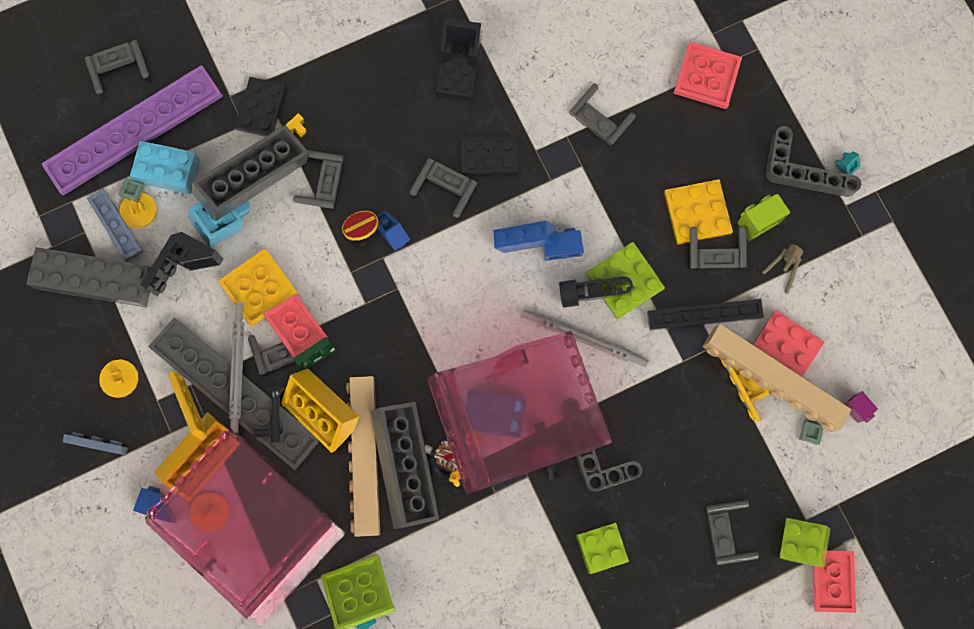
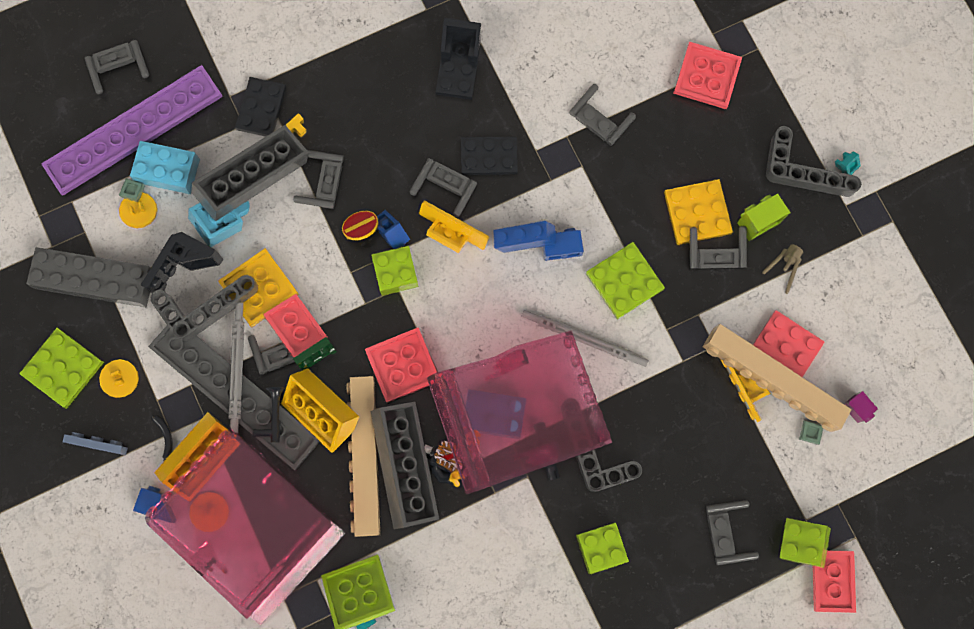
sand blue plate [87,189,143,262] -> none
yellow tile [167,371,208,441] -> none
black beam [559,276,634,308] -> none
black plate [647,299,764,331] -> none
none -> lime plate [19,328,104,409]
none -> dark grey beam [151,275,258,341]
none -> black piece [151,415,173,461]
none -> coral plate [365,327,440,403]
none -> lime brick [372,246,419,296]
none -> yellow bracket [419,201,489,253]

